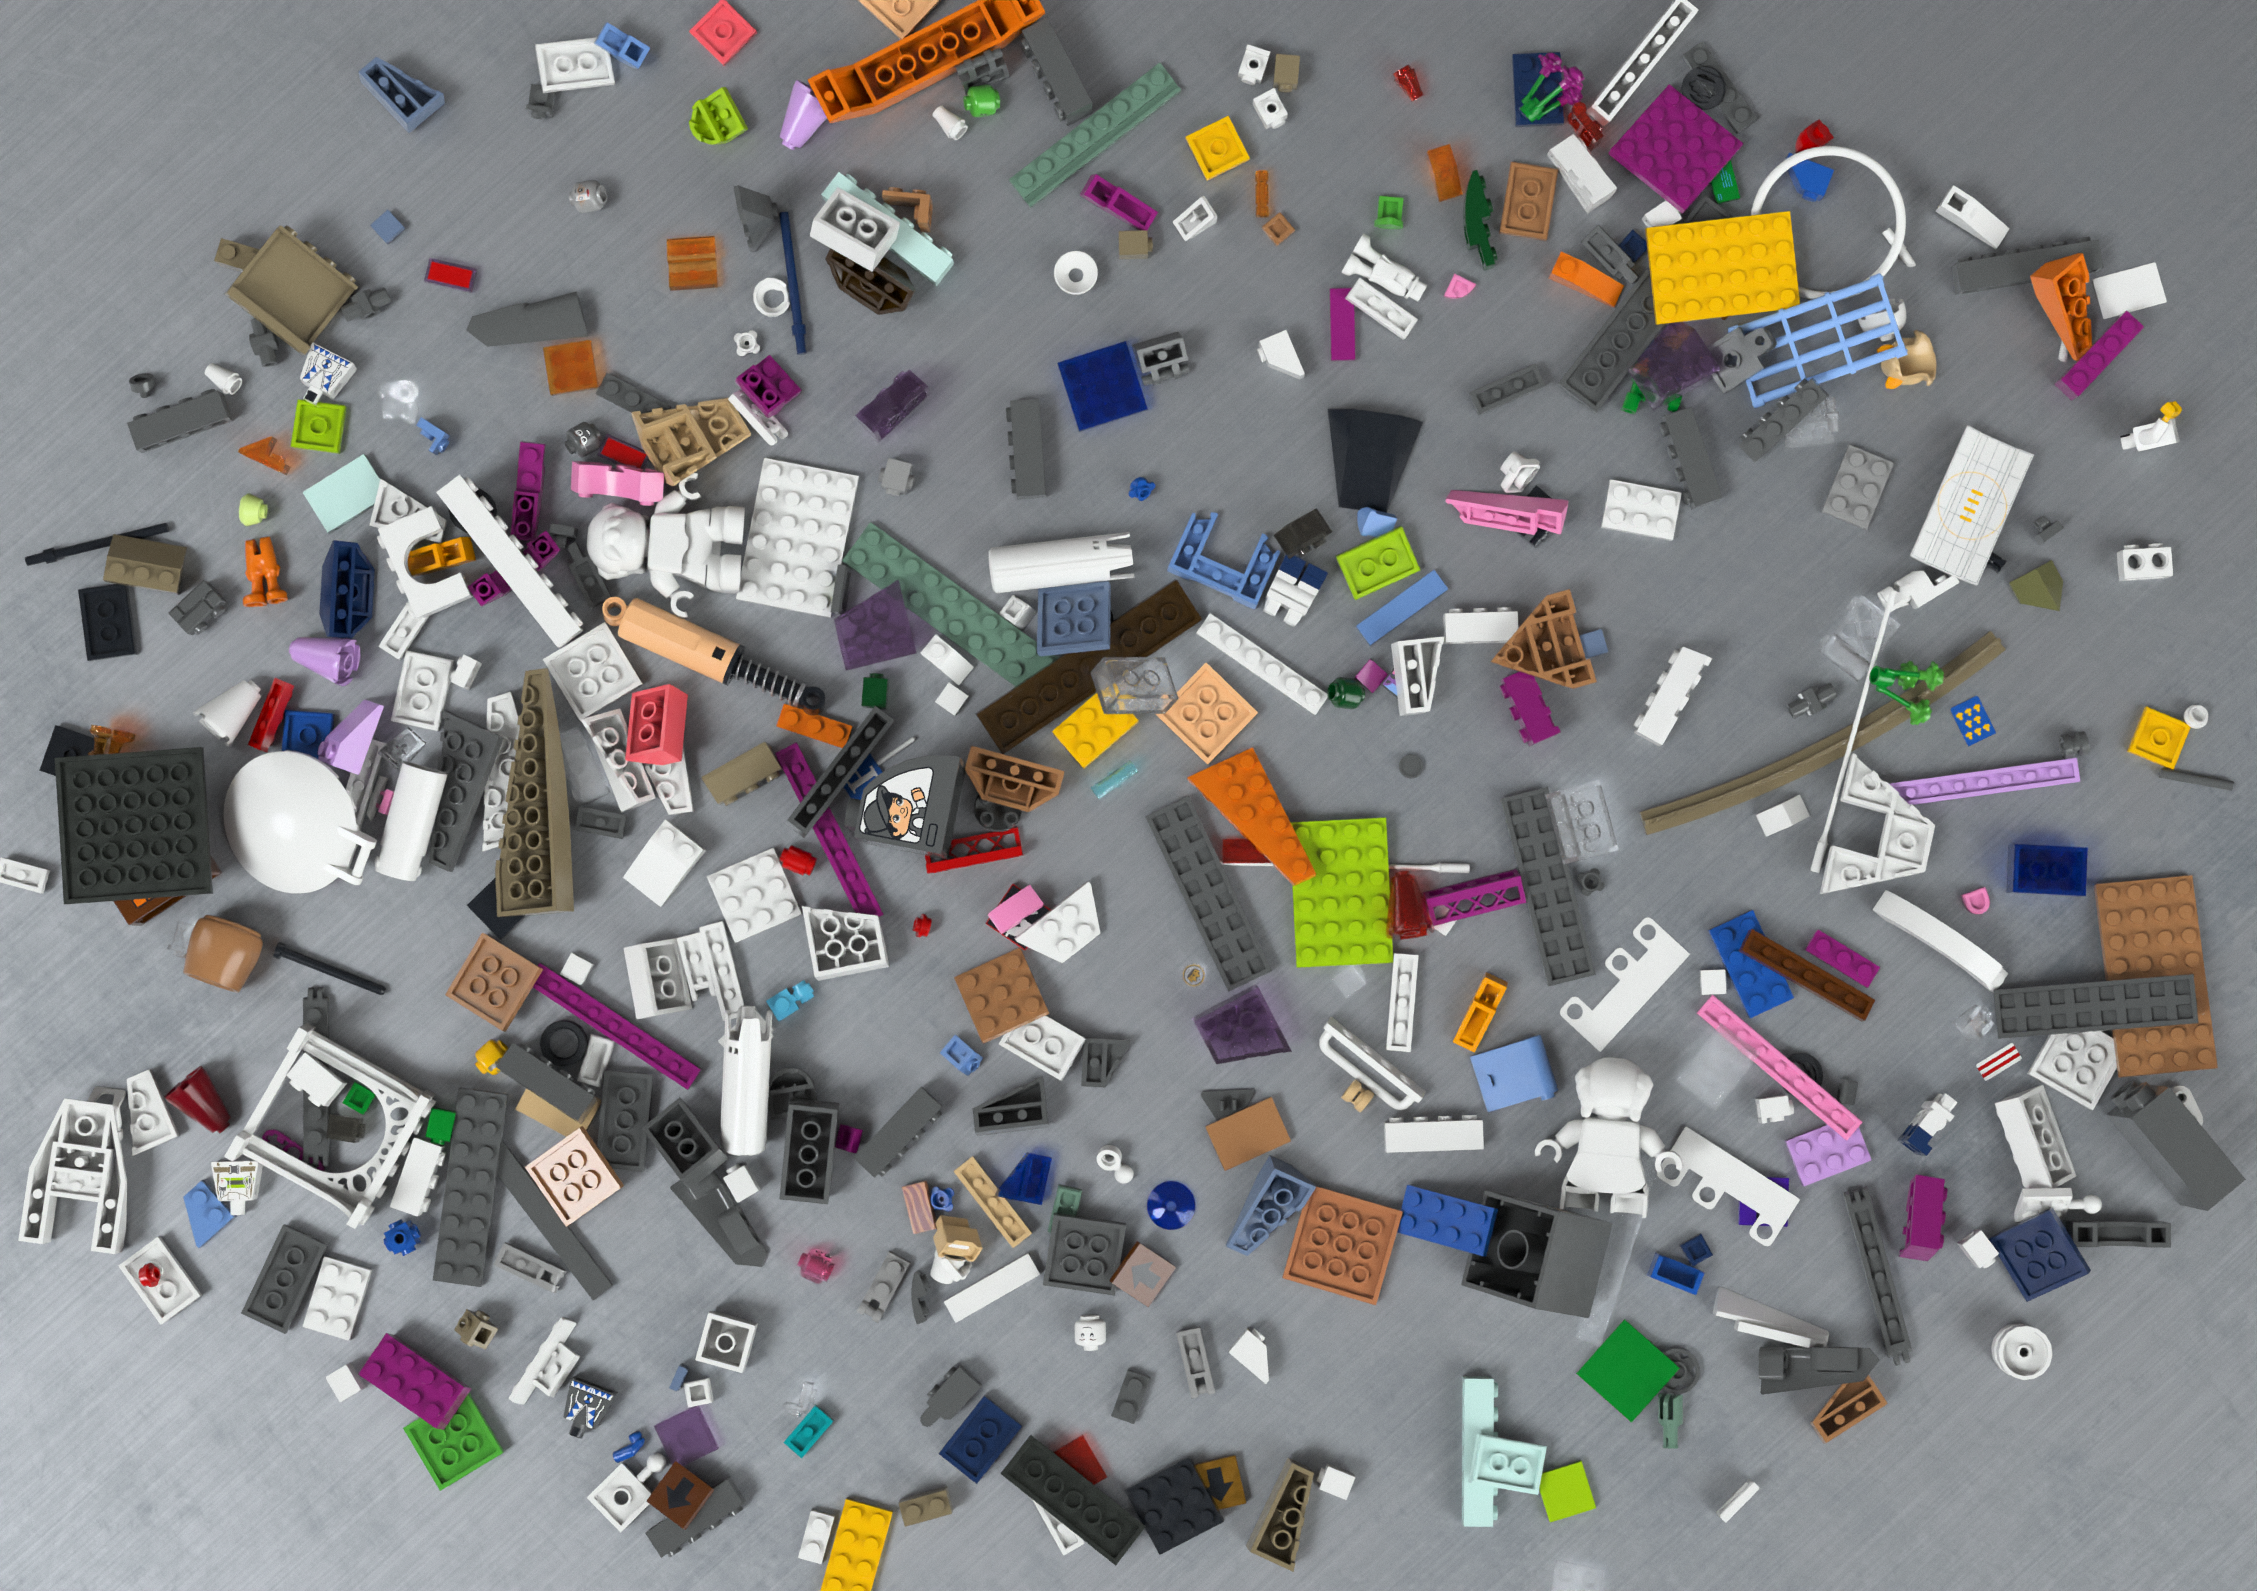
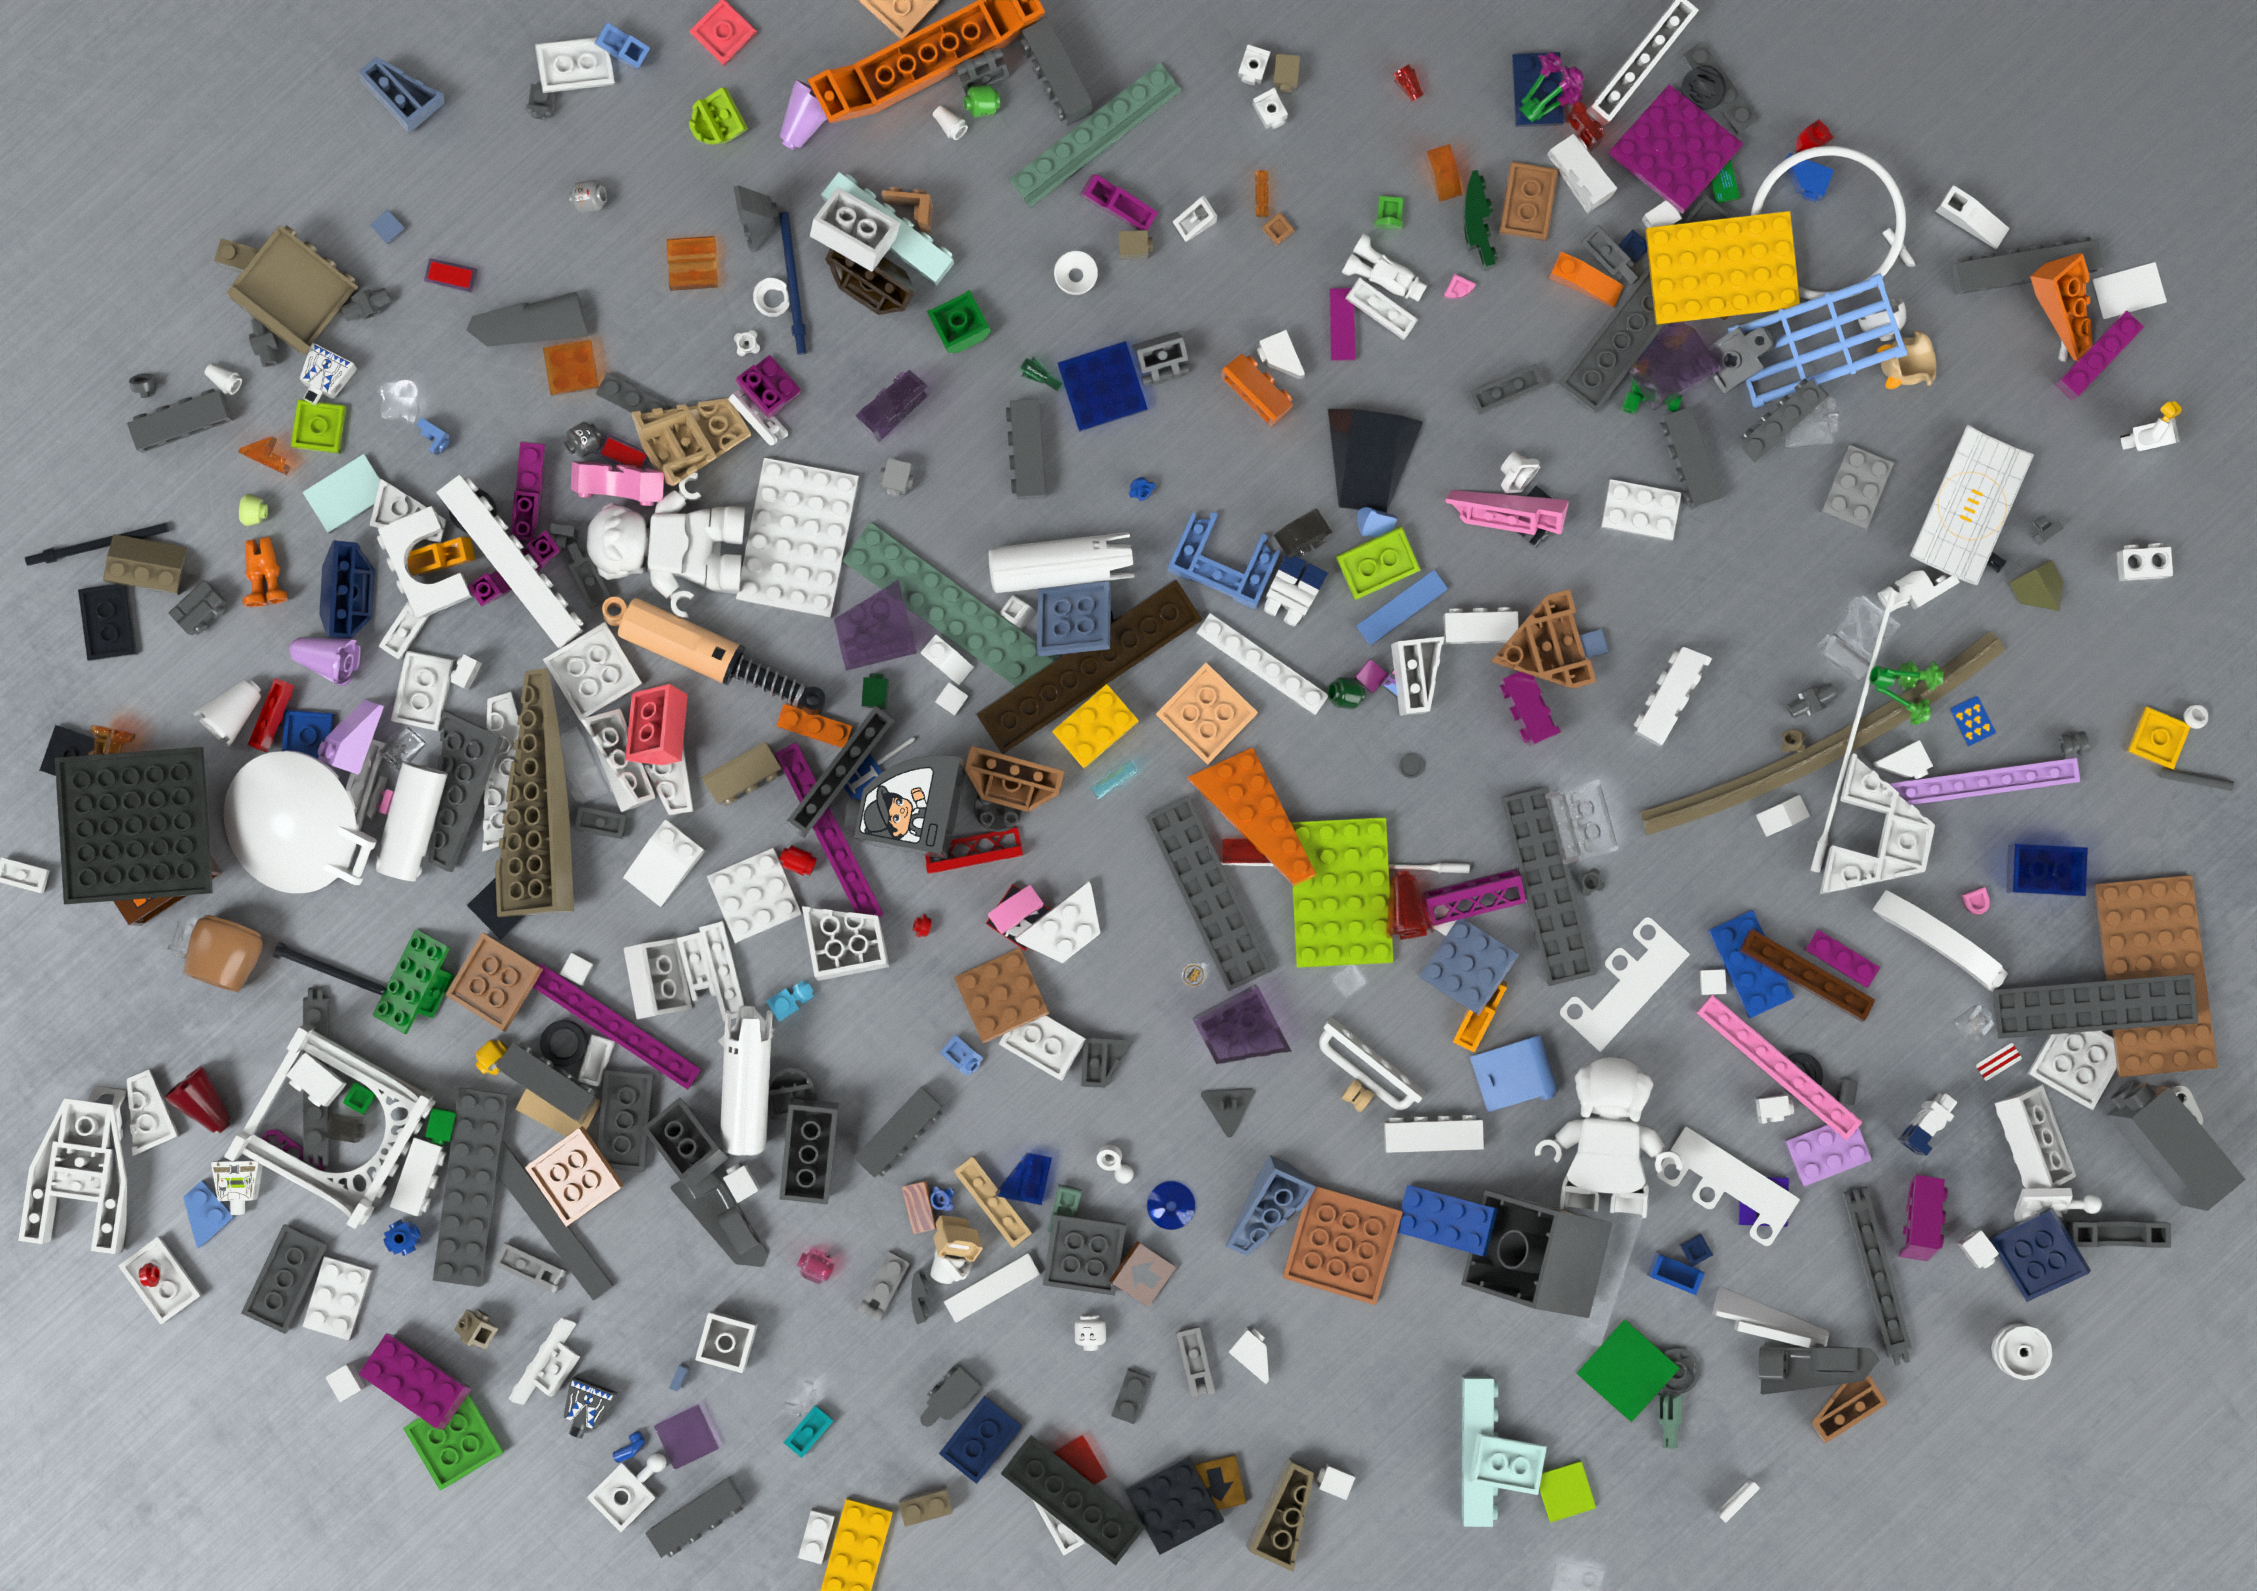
reddish brown tile [646,1461,714,1530] -> none
white slope [684,1378,714,1407] -> none
dark grey tile [830,564,852,616] -> none
magenta plate [835,1124,863,1154] -> none
dark grey wedge [972,1076,1049,1136] -> none
clear brick [1090,657,1179,714] -> none
yellow plate [1185,116,1250,181] -> none
medium nougat tile [1205,1096,1291,1171] -> none
white plate [1386,953,1418,1052] -> none
clear plate [1676,1023,1760,1111] -> none
none -> green bracket [373,929,454,1034]
none -> green slope [927,289,991,353]
none -> clear green cone [1019,356,1062,391]
none -> orange slope [1221,353,1293,428]
none -> sand blue plate [1419,919,1519,1016]
none -> dark tan plate [1781,729,1806,753]
none -> white slope [1872,740,1933,780]

